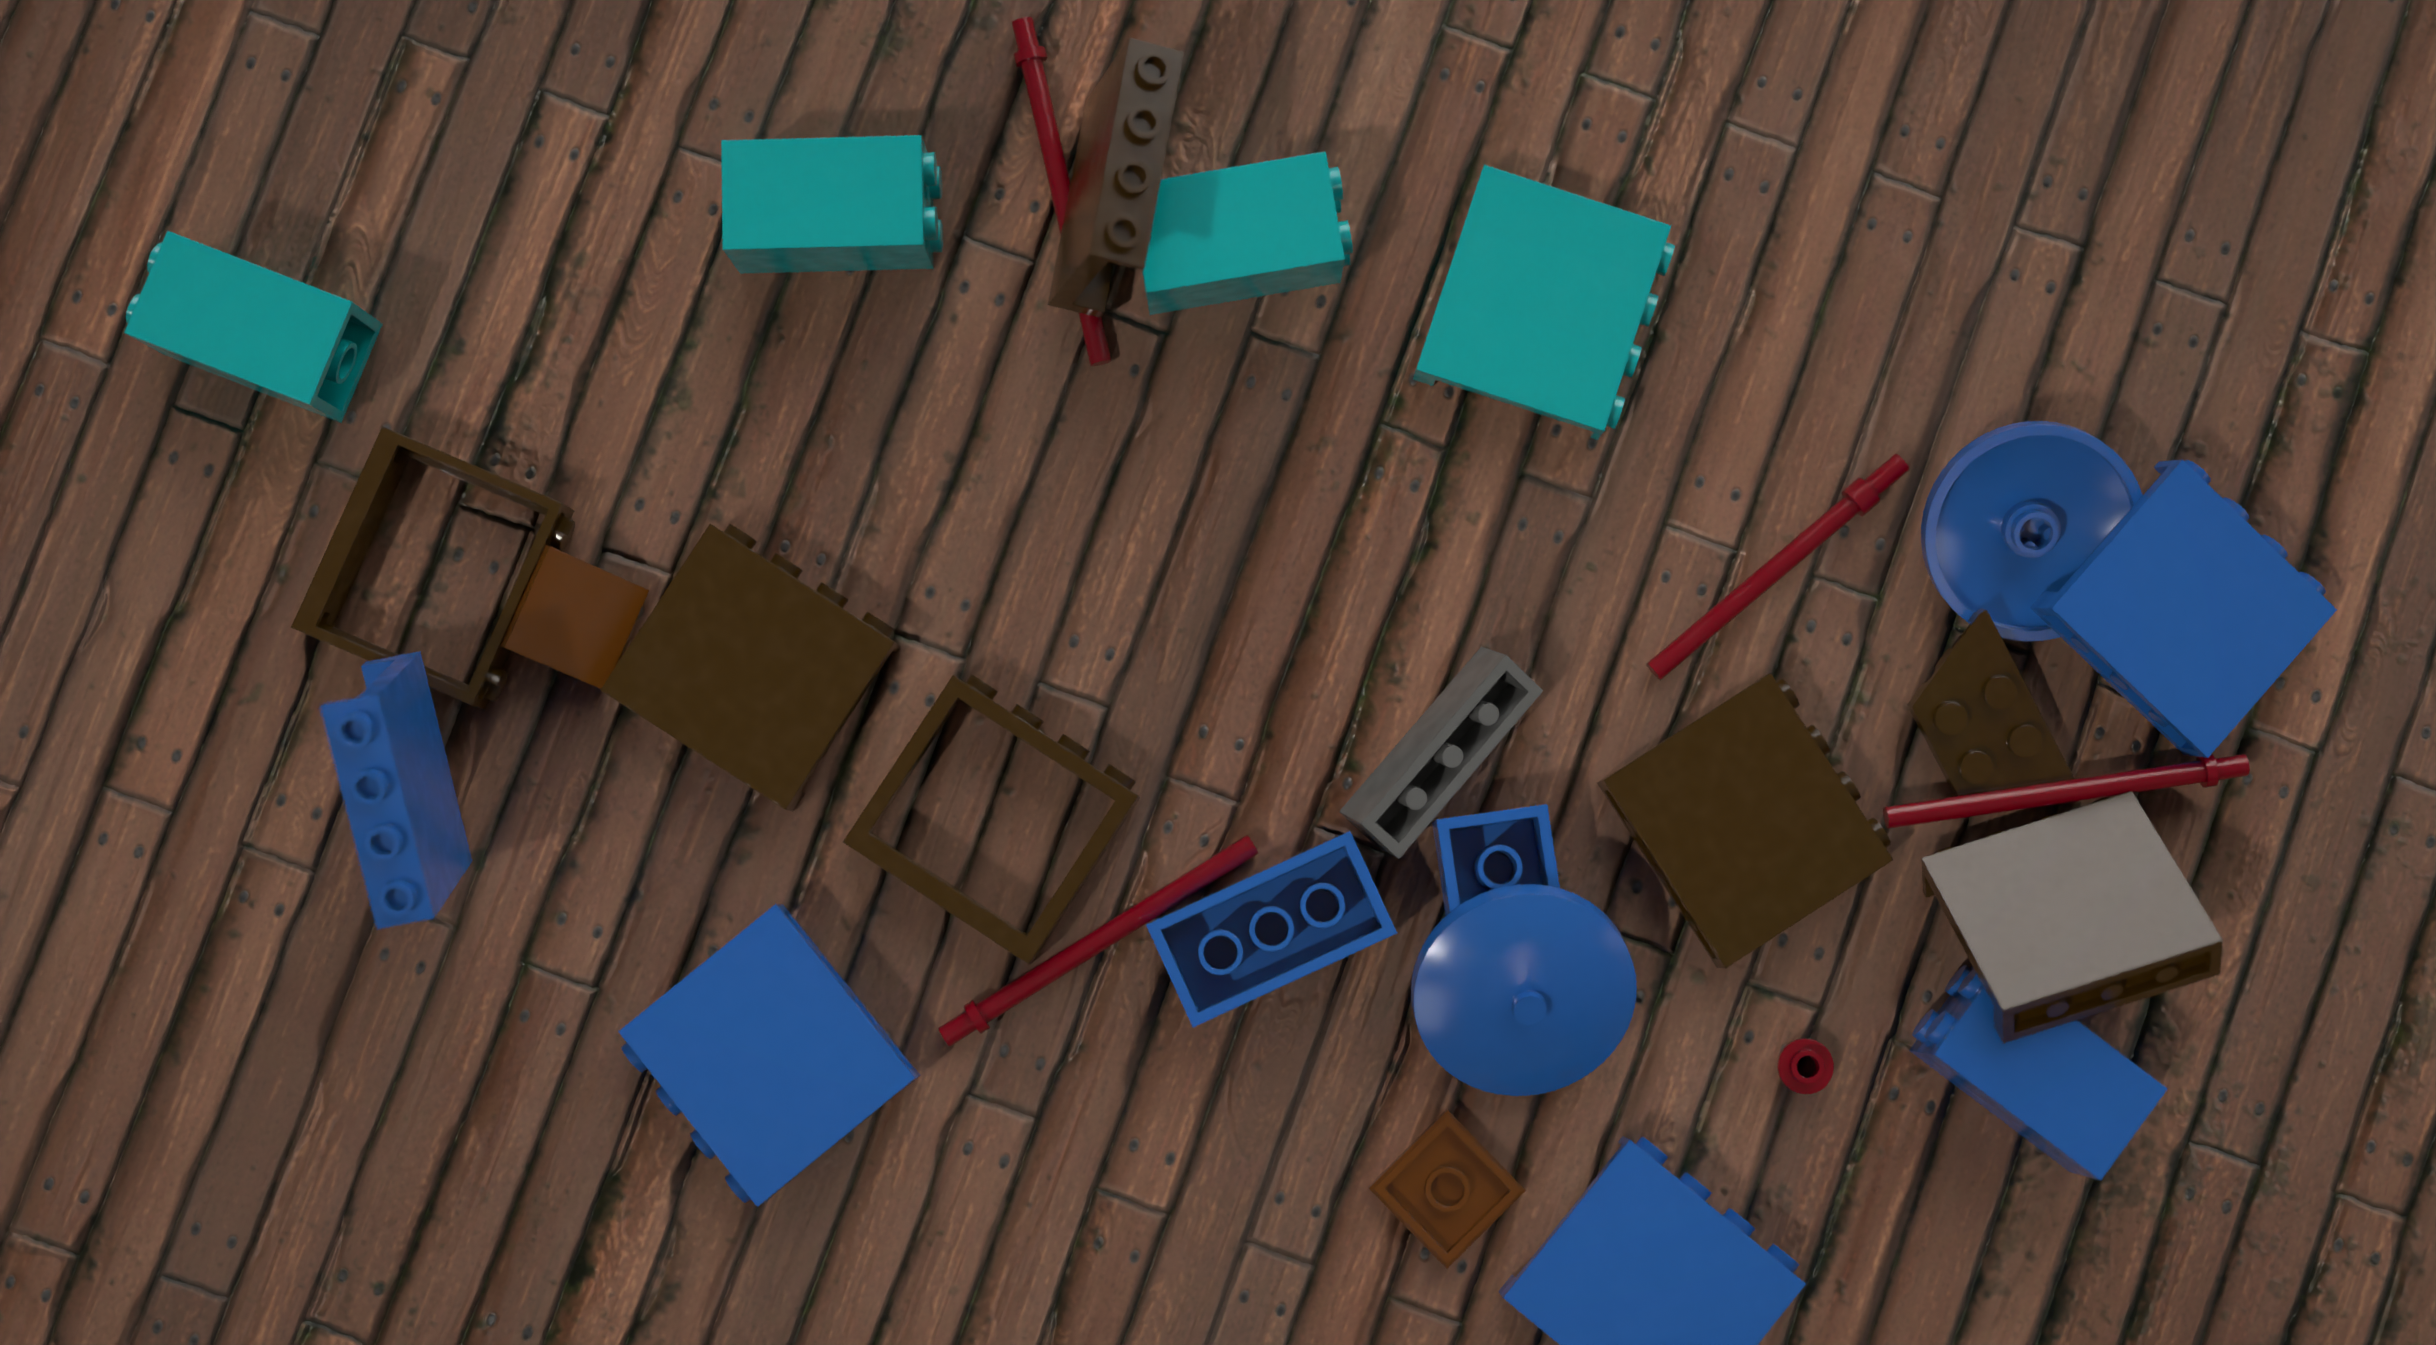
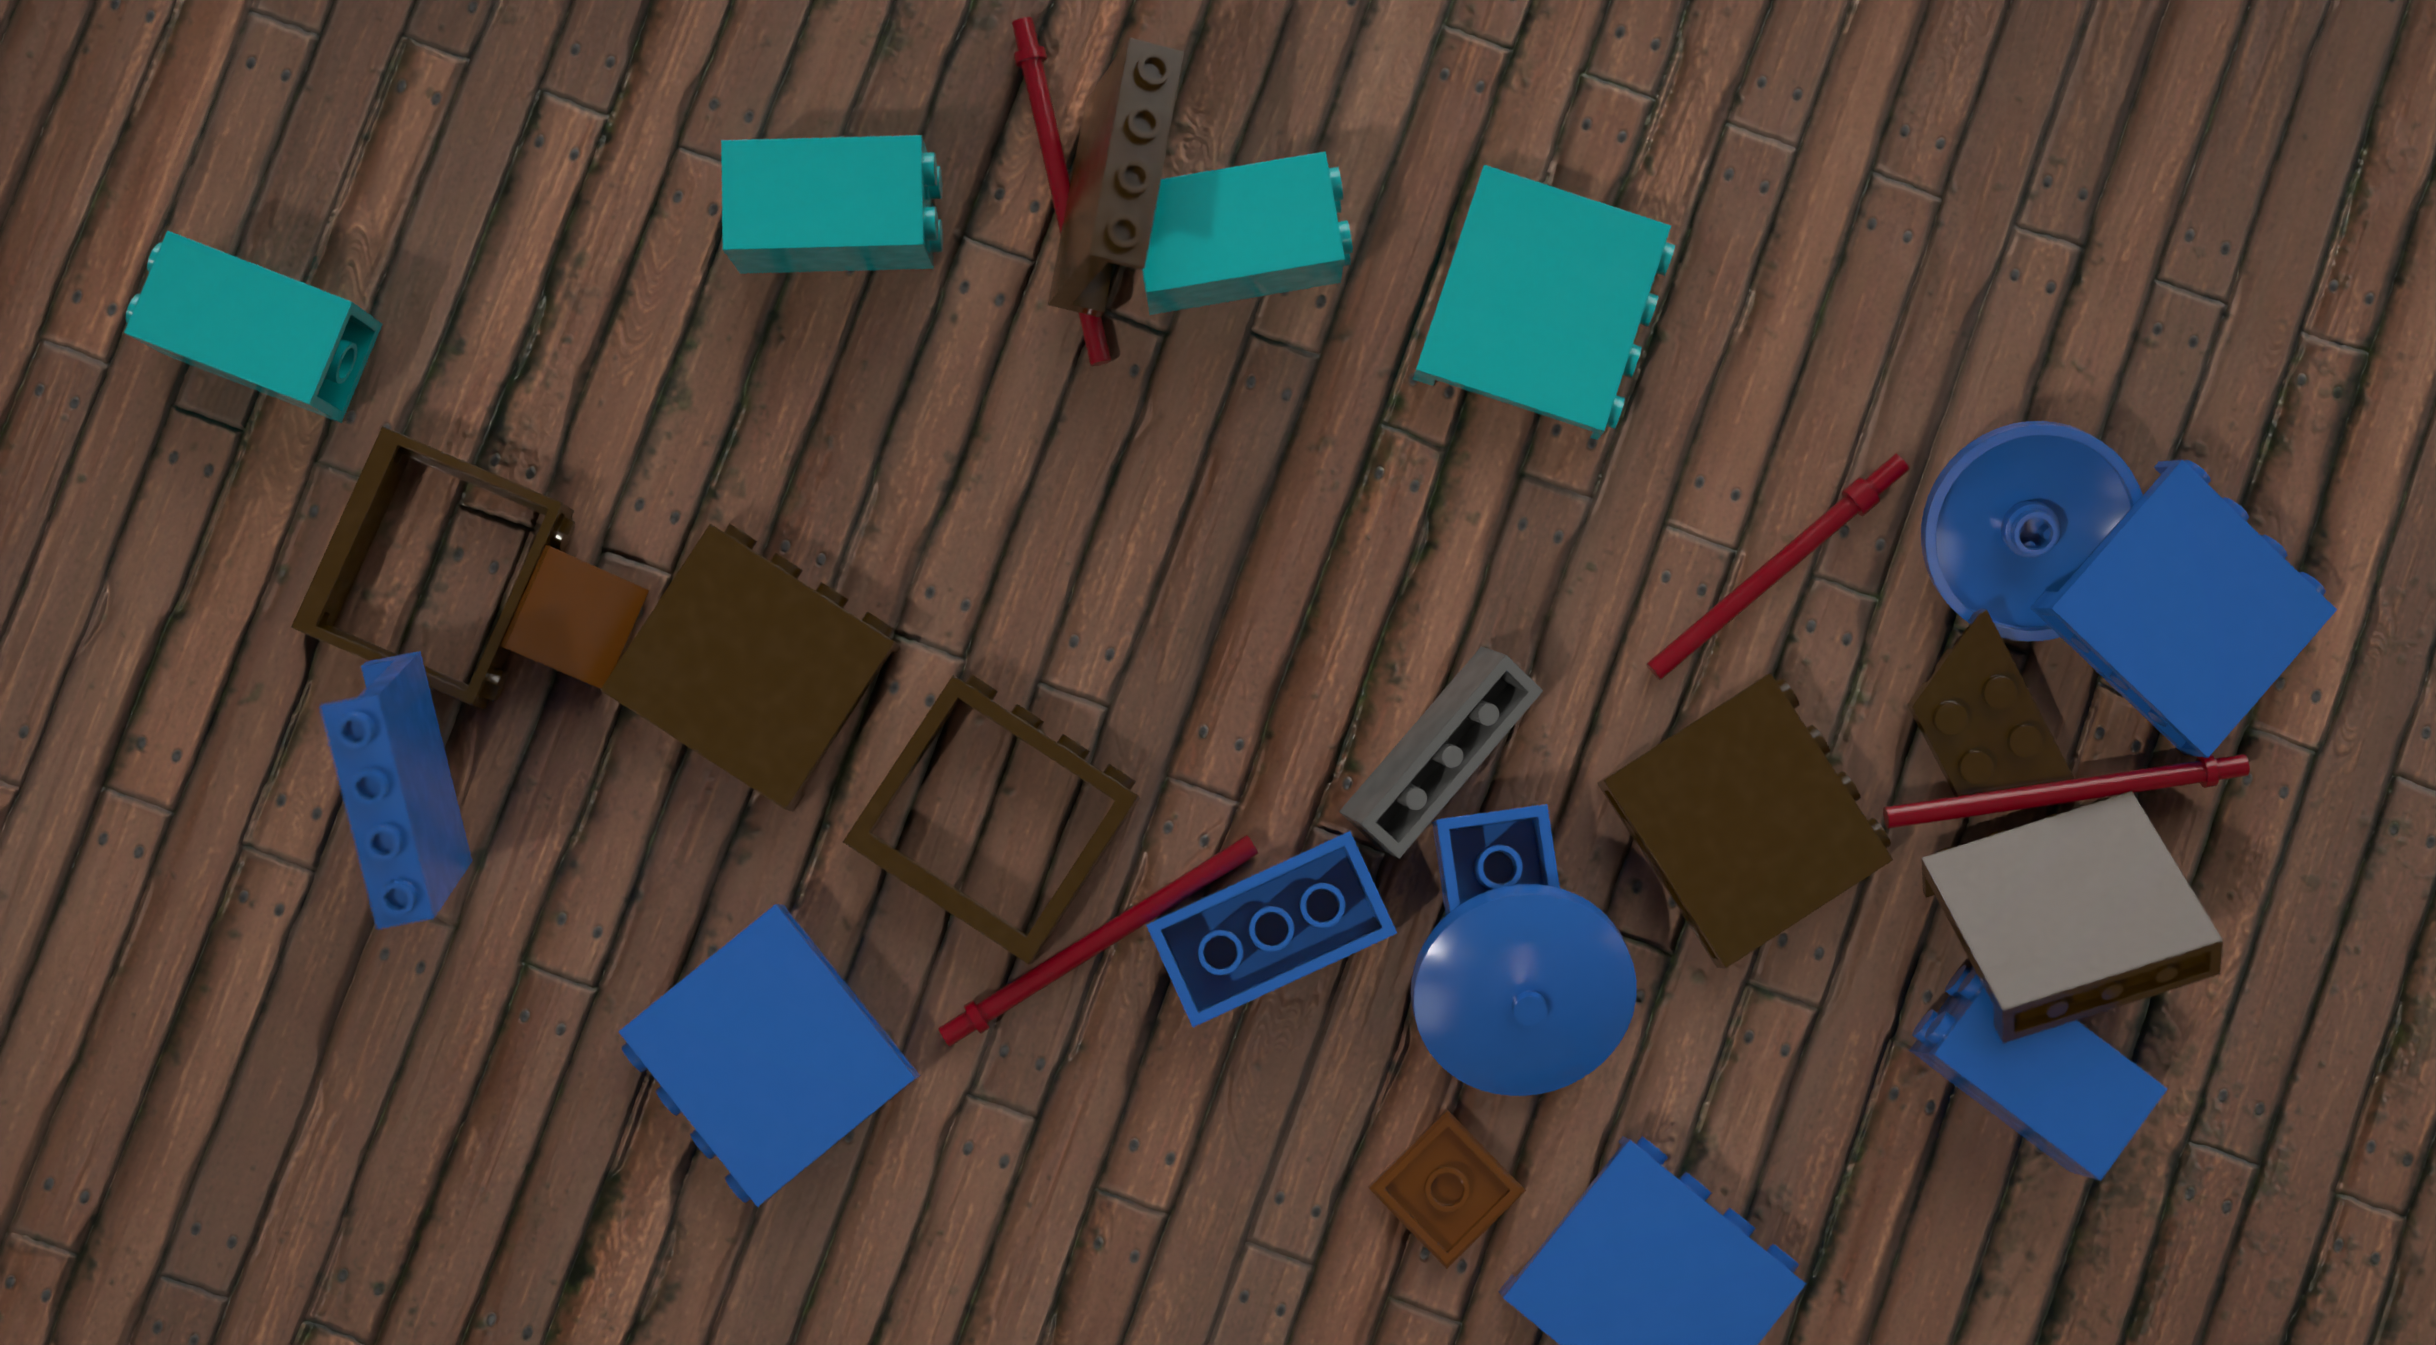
dark red plate [1777,1038,1834,1094] -> none

